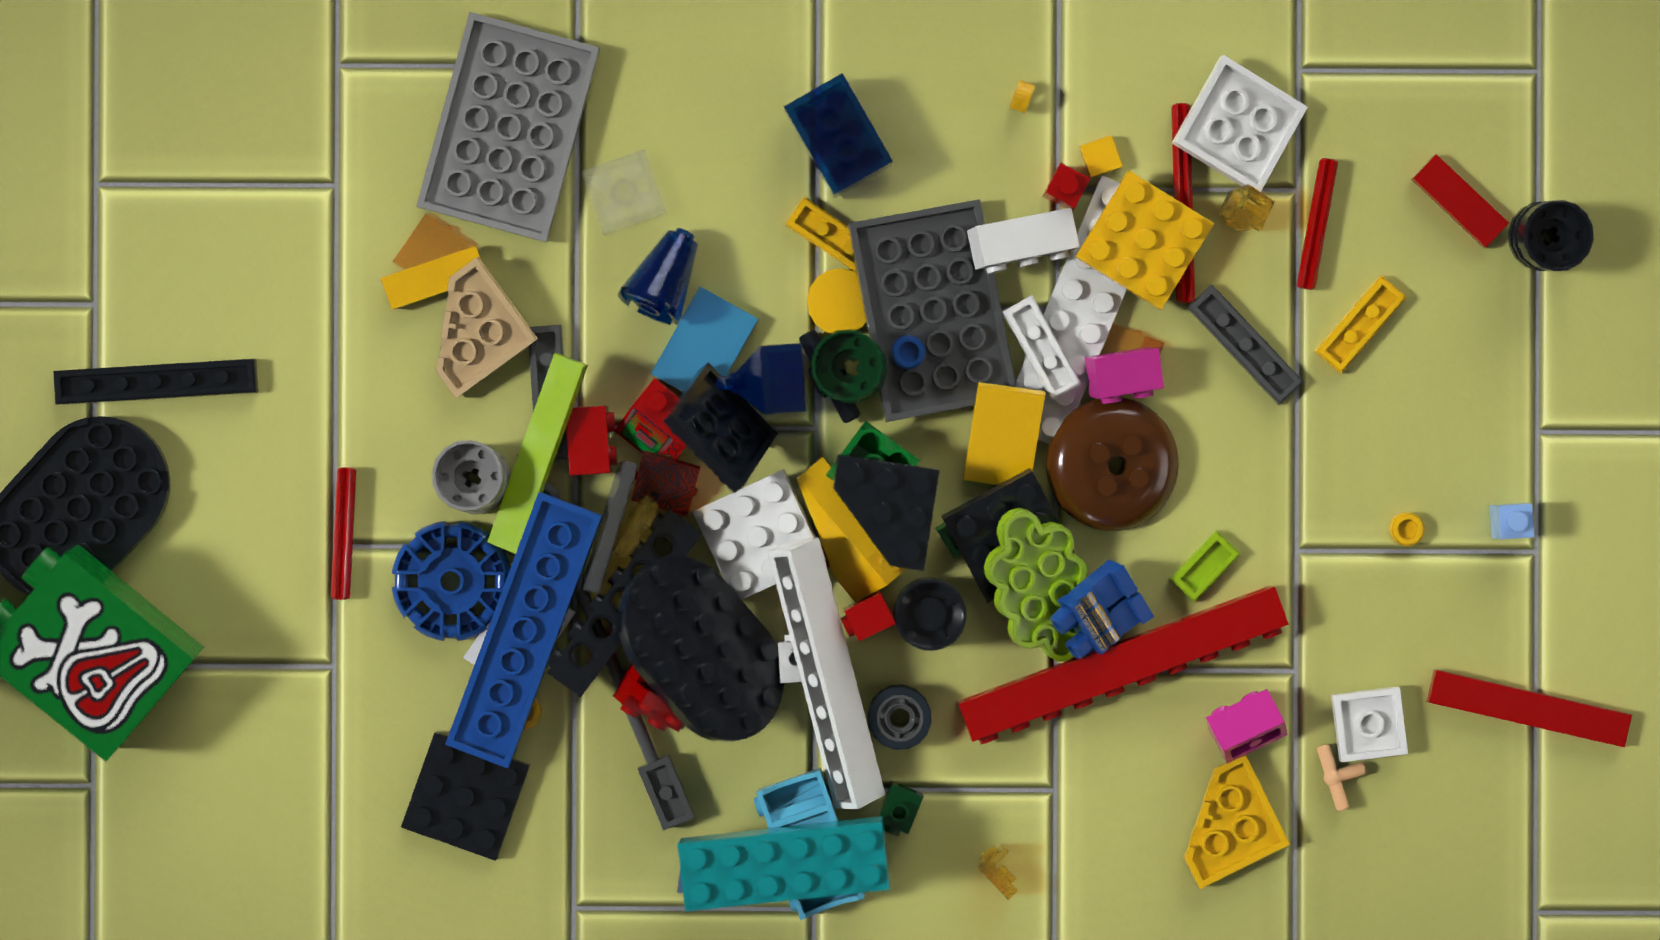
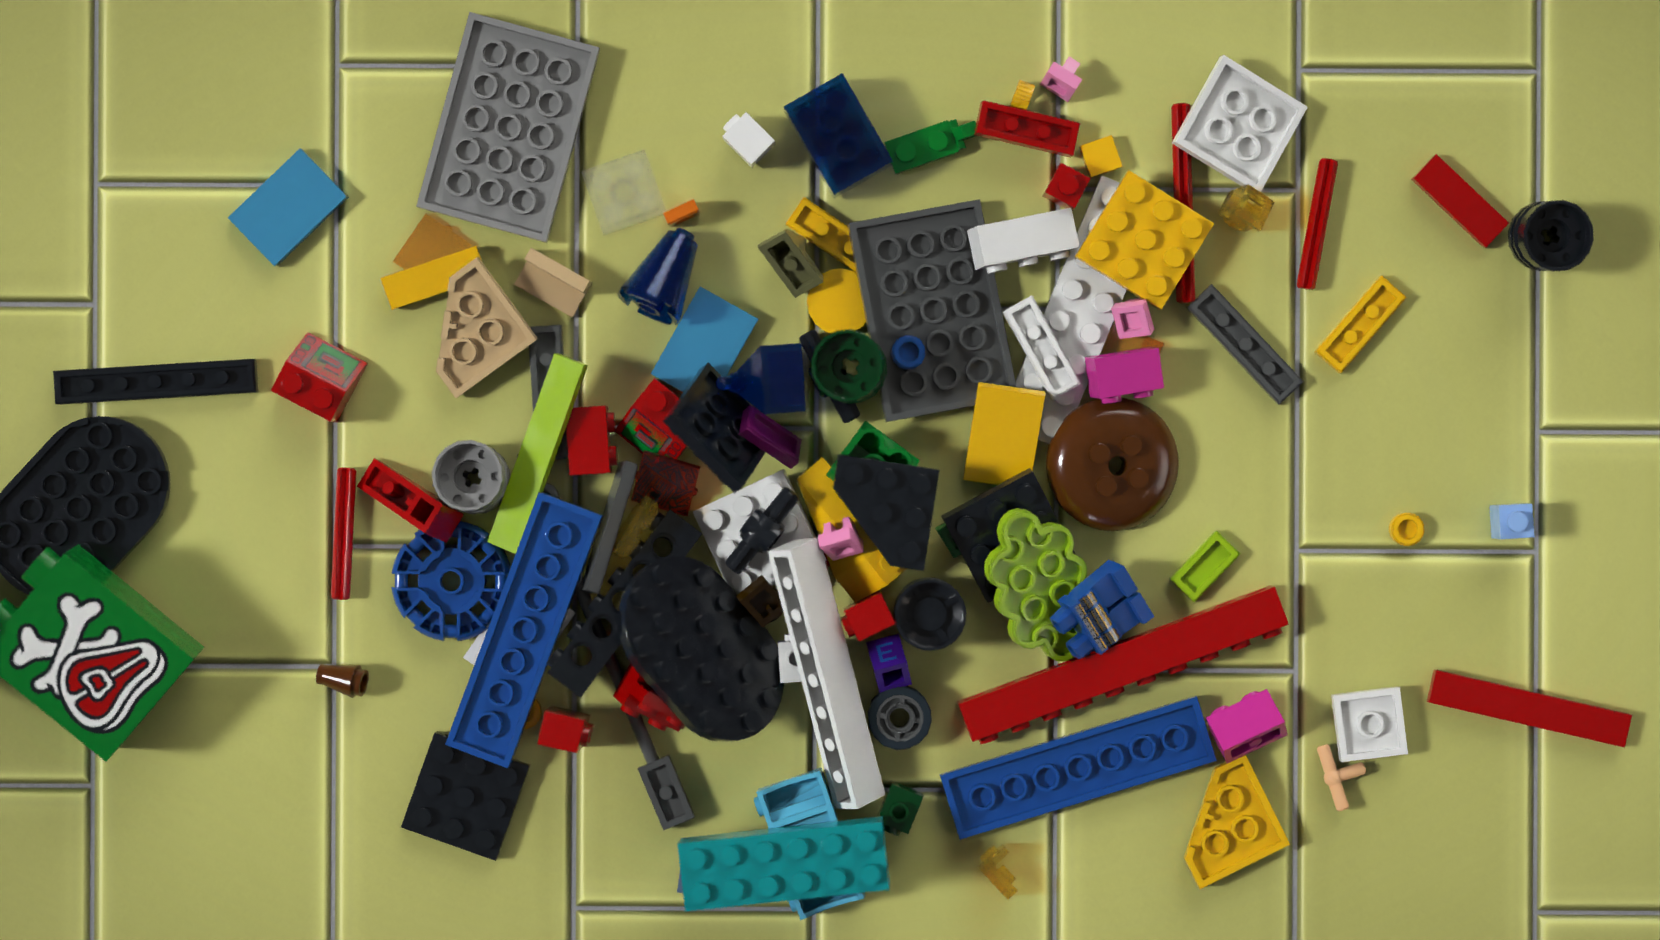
none -> dark azure tile [228,148,349,267]
none -> red slope [270,332,368,422]
none -> reddish brown cone [316,664,369,698]
none -> red slope [357,458,464,543]
none -> tan panel [514,248,592,318]
none -> red brick [537,706,594,753]
none -> orange tile [663,199,700,227]
none -> white brick [722,112,775,168]
none -> black axle [725,487,799,574]
none -> dark brown bracket [736,575,783,628]
none -> magenta tile [739,405,802,469]
none -> olive slope [758,229,824,298]
none -> bright pink tile [818,517,864,561]
none -> dark purple brick [866,634,912,693]
none -> green hinge [884,119,976,175]
none -> blue plate [940,696,1217,840]
none -> red plate [974,100,1080,158]
none -> bright pink tile [1040,57,1082,102]
none -> bright pink tile [1111,298,1155,339]

